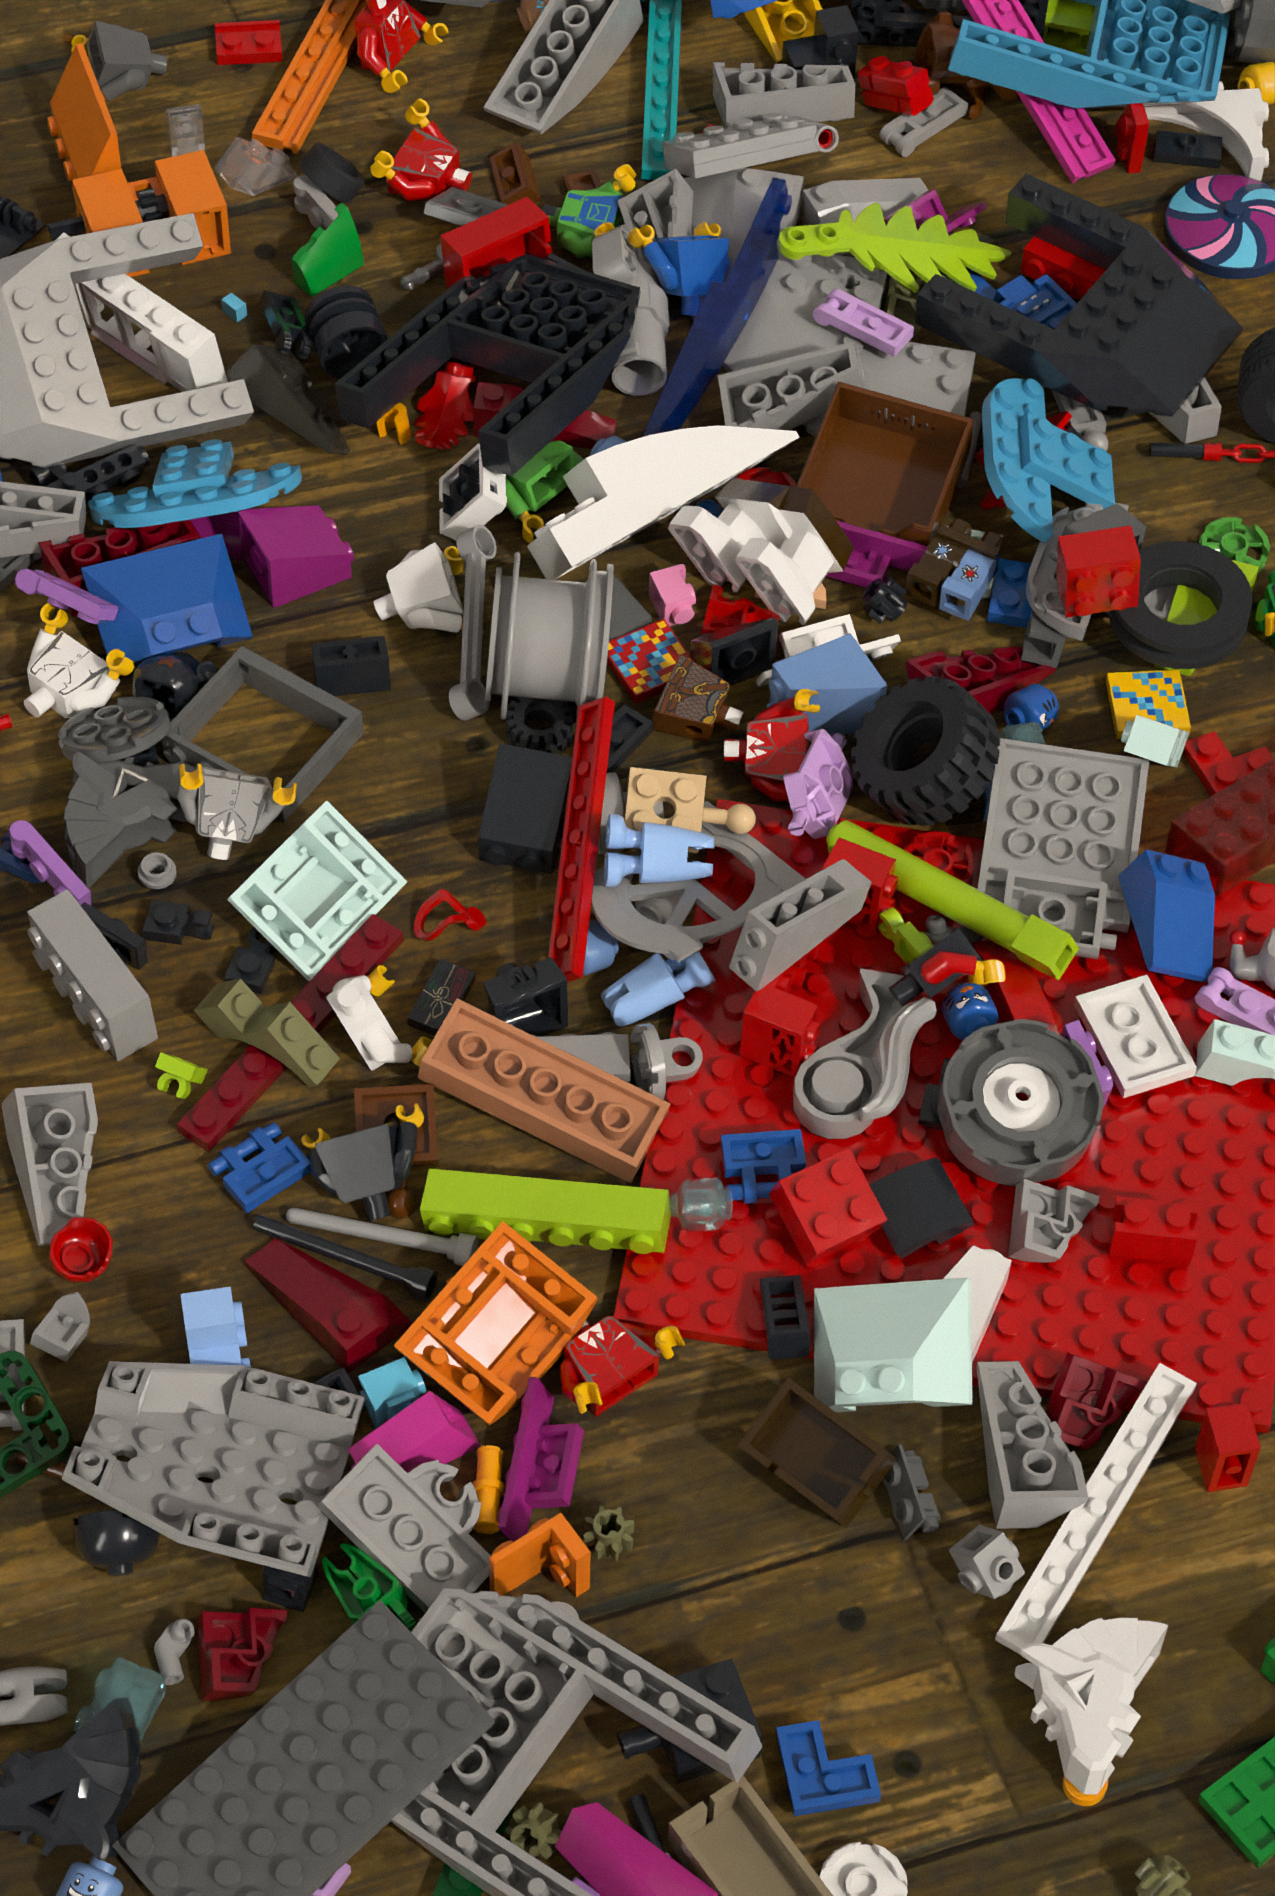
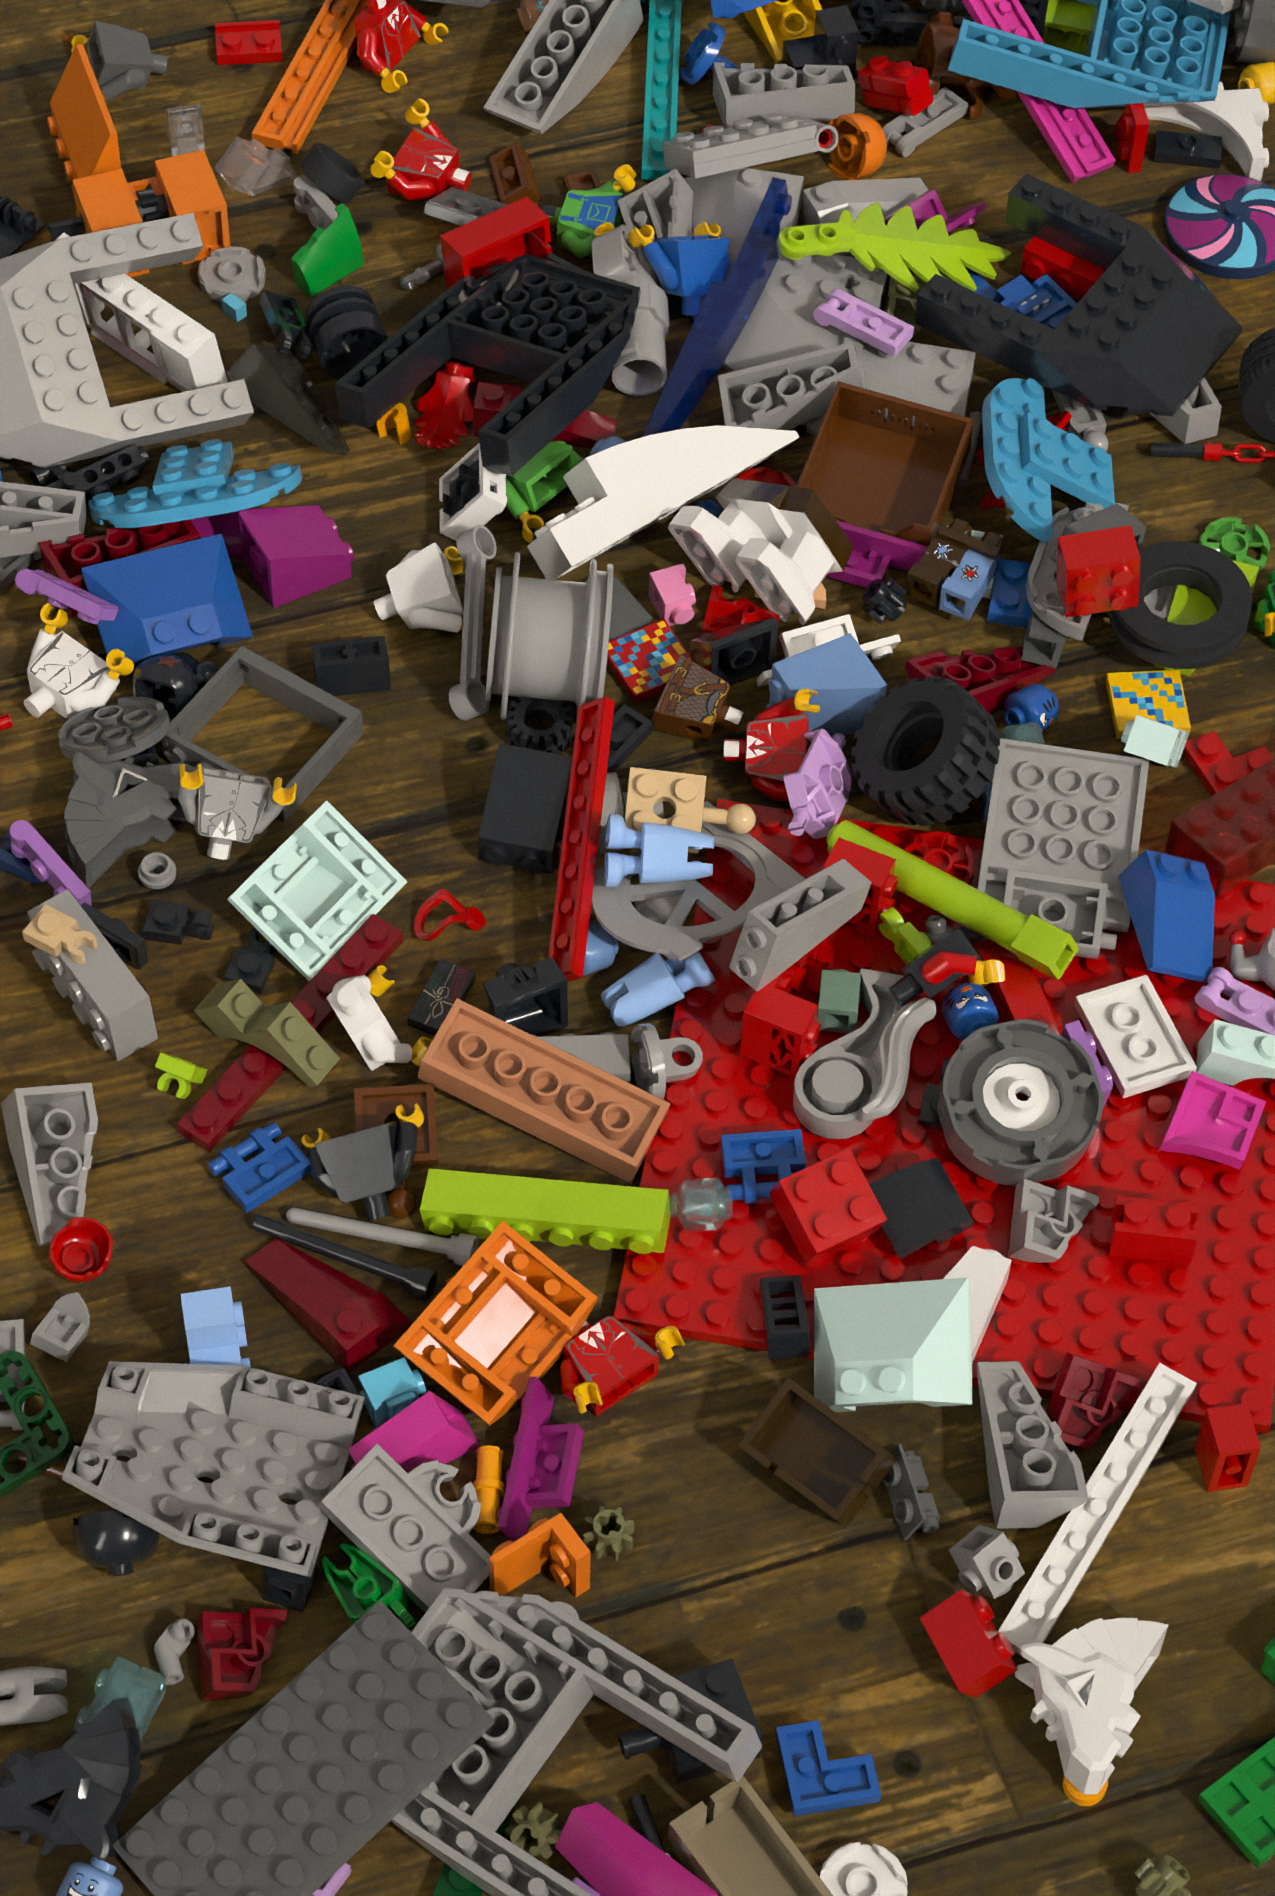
none -> tan plate [22,904,98,964]
none -> light grey tile [197,246,266,303]
none -> blue tile [679,22,739,85]
none -> sand green brick [817,969,861,1033]
none -> orange cylinder [824,113,887,180]
none -> red brick [920,1590,1018,1698]
none -> dark pink plate [1160,1071,1266,1170]

